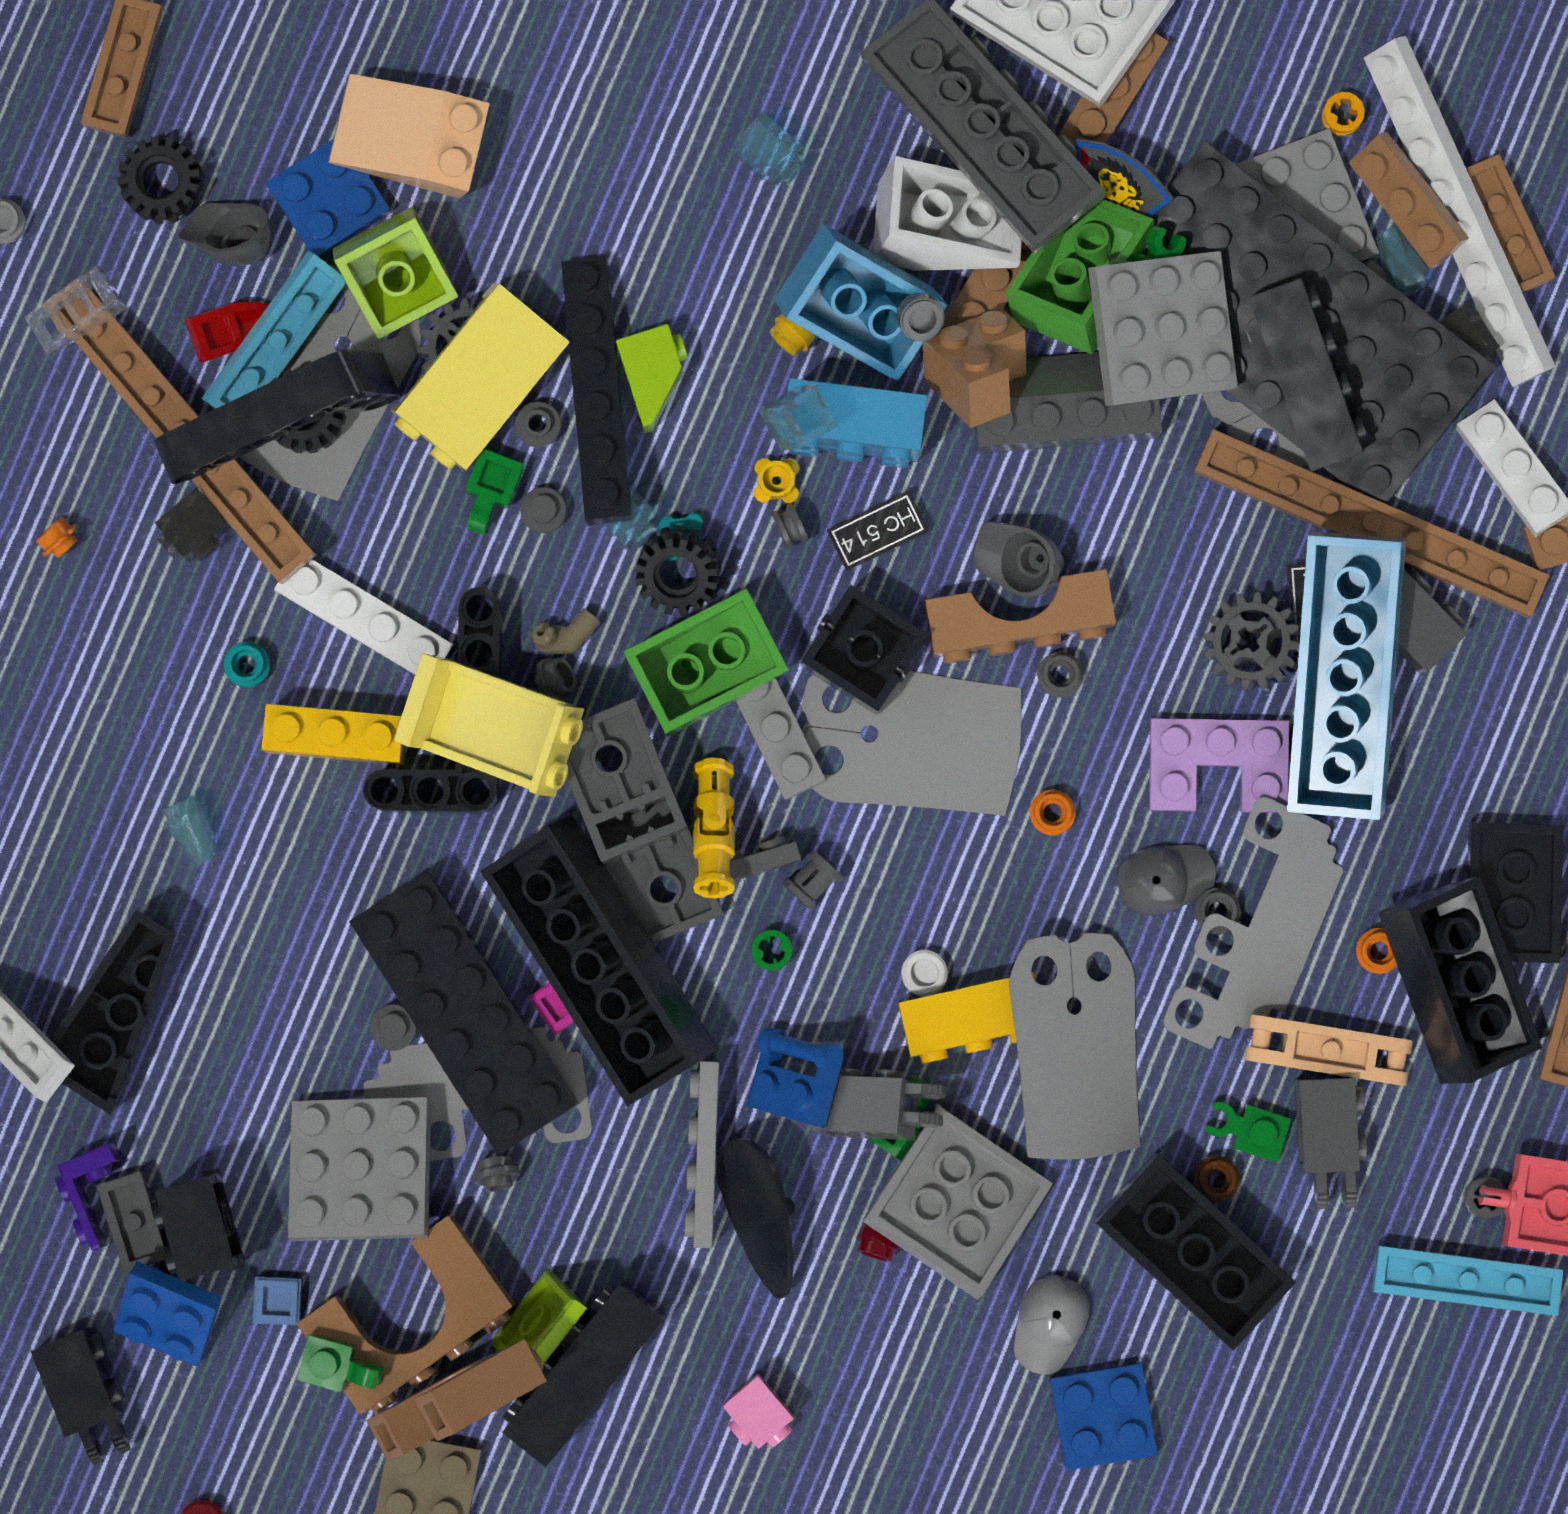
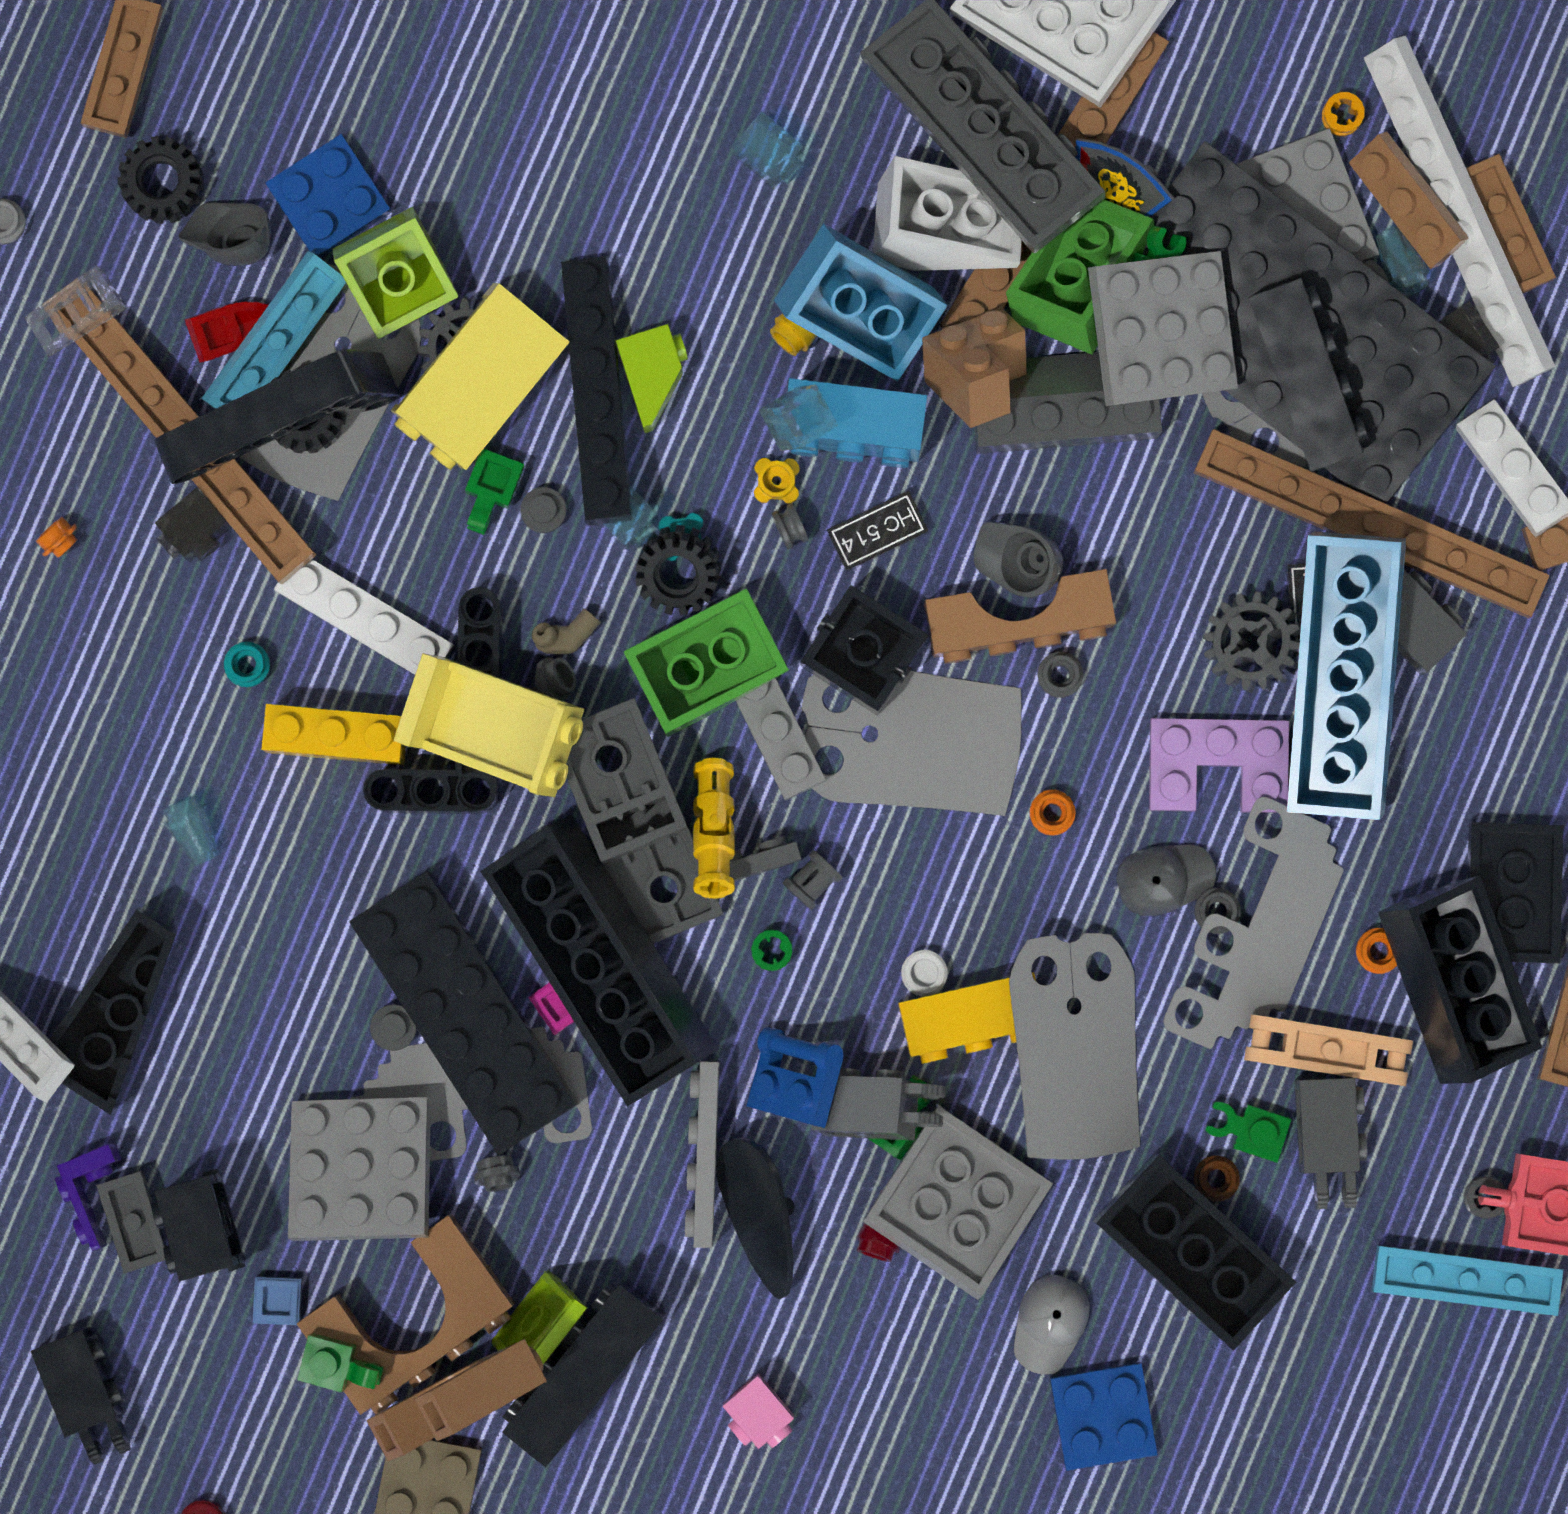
blue plate [113,1261,222,1367] -> none
light nougat slope [328,74,490,199] -> none
dark grey plate [515,402,561,448] -> none
dark grey tile [896,293,945,341] -> none

